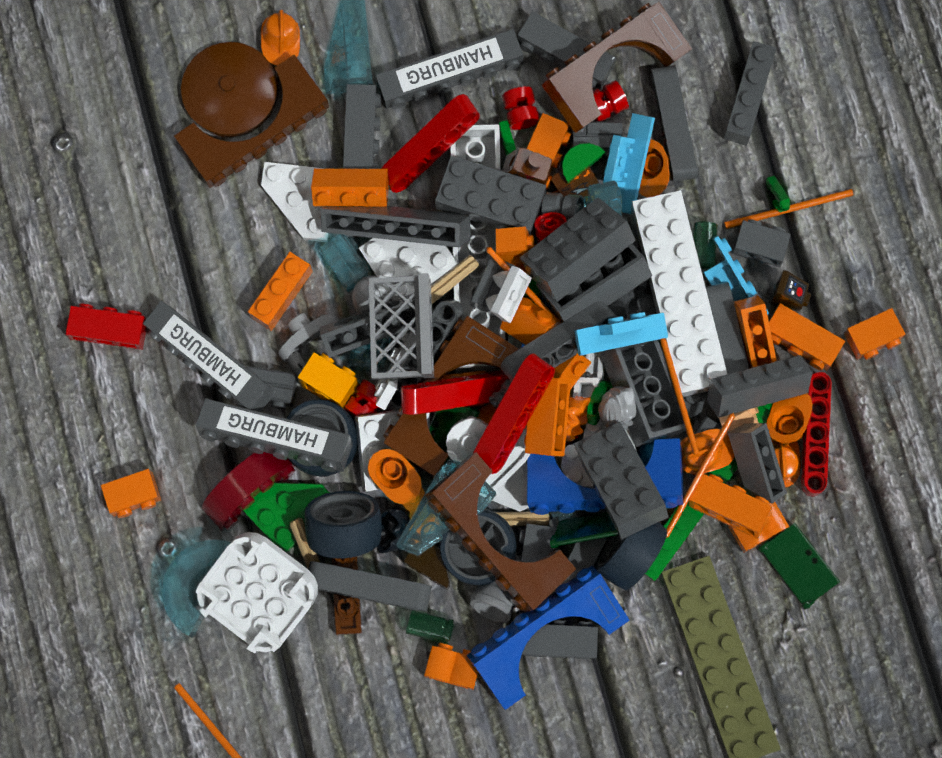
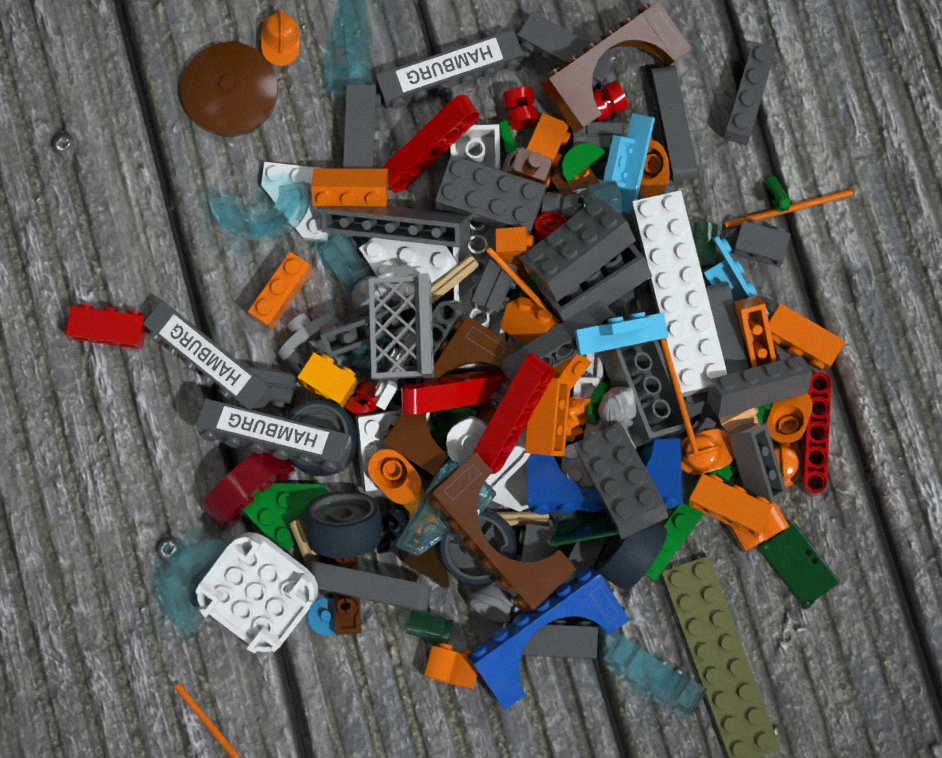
orange brick [101,469,161,518] -> none
reddish brown arch [174,55,329,188] -> none
white tile [486,266,532,323] -> none
orange axle [666,413,735,538] -> none
dark brown slope [771,270,811,313] -> none
orange brick [844,308,906,360] -> none
none -> clear light blue brick [209,181,311,241]
none -> dark azure piece [308,597,336,635]
none -> clear light blue brick [603,633,707,719]

